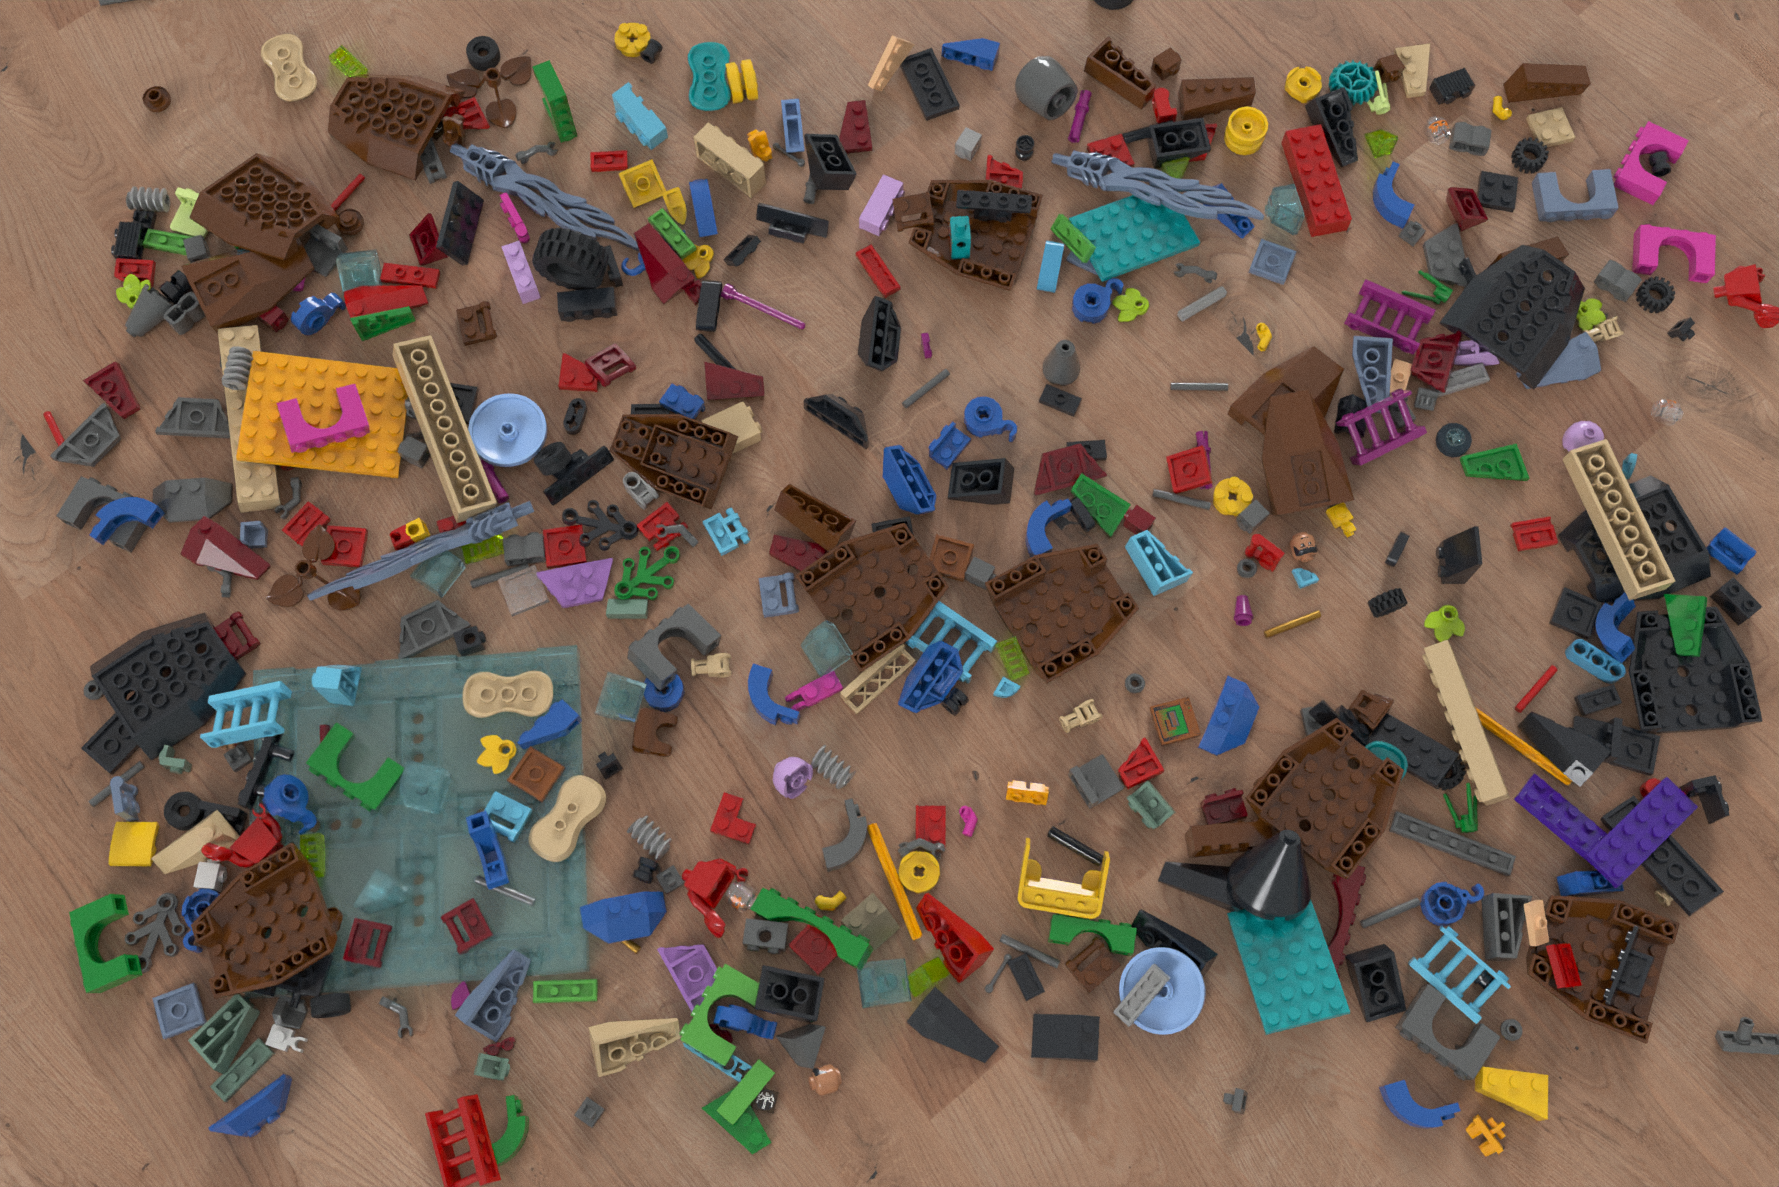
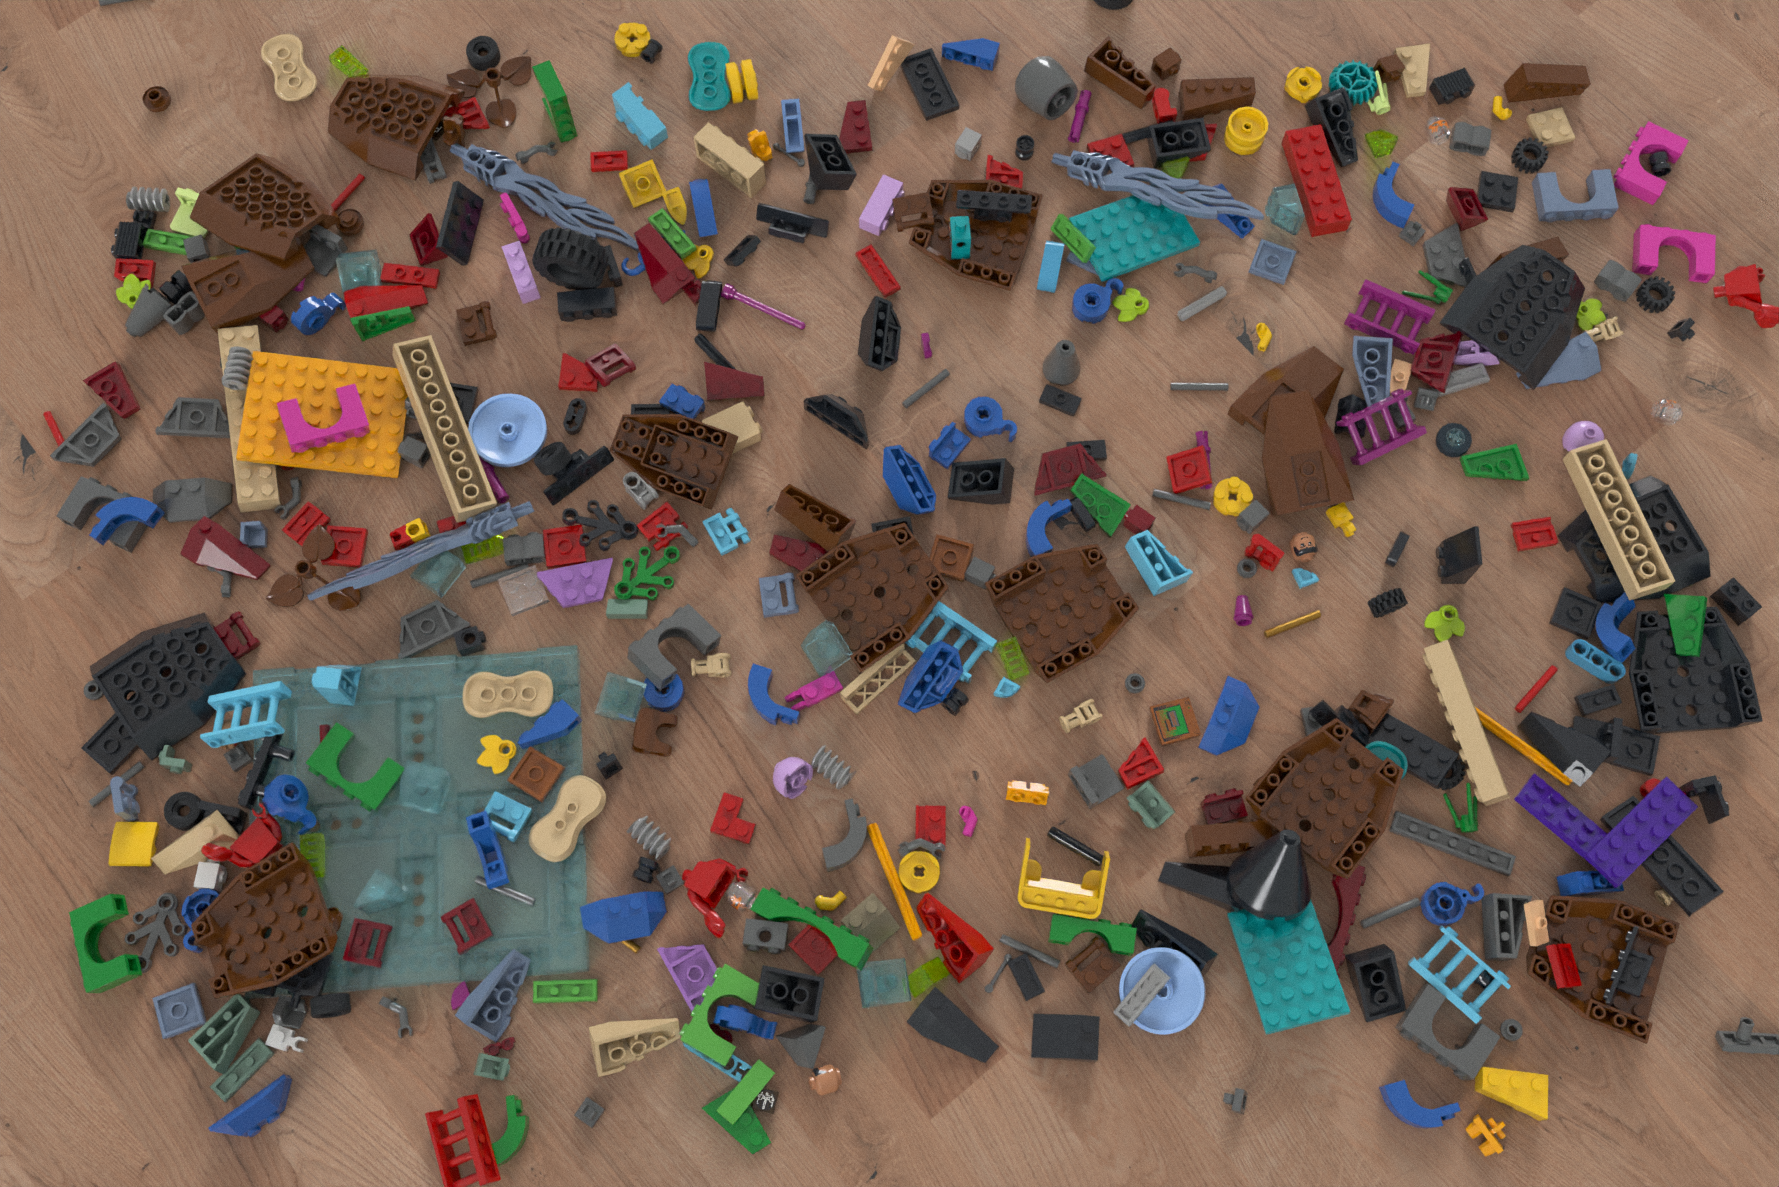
blue bracket [1706,527,1757,575] -> none

